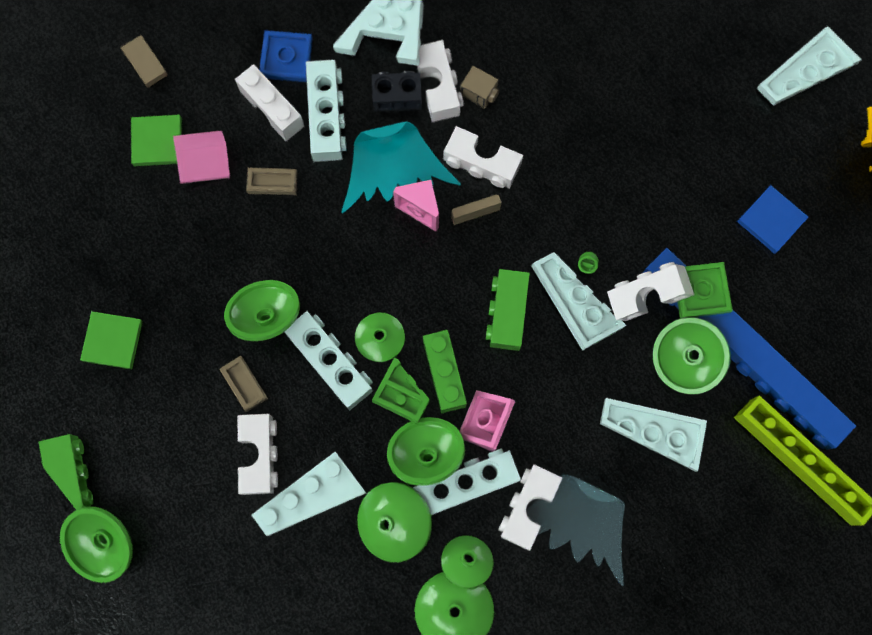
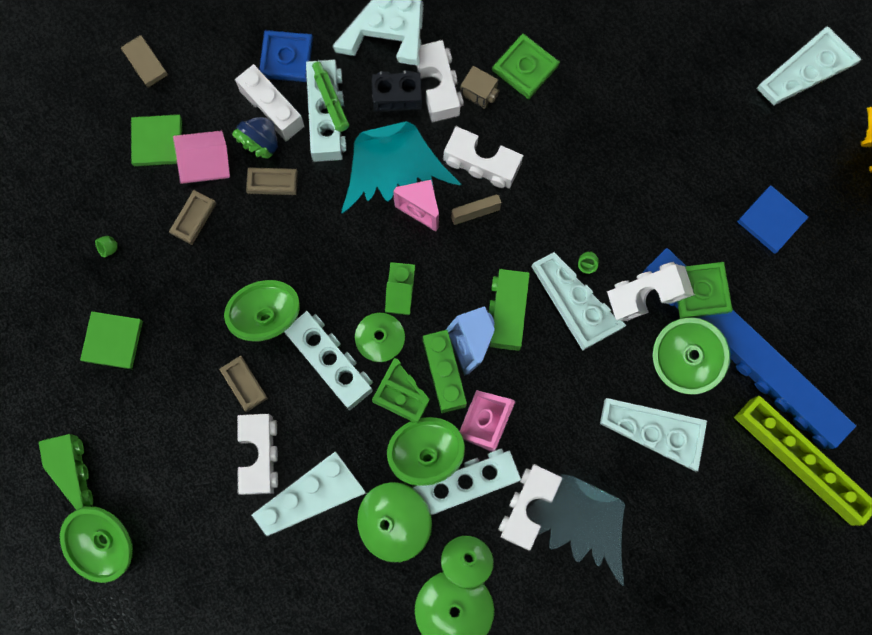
none -> bright green hinge [95,236,118,258]
none -> dark tan tile [169,190,216,245]
none -> dark blue hair [232,117,278,158]
none -> bright green piece [312,61,349,132]
none -> bright green slope [385,262,415,315]
none -> light blue slope [446,306,495,376]
none -> bright green tile [492,34,559,99]

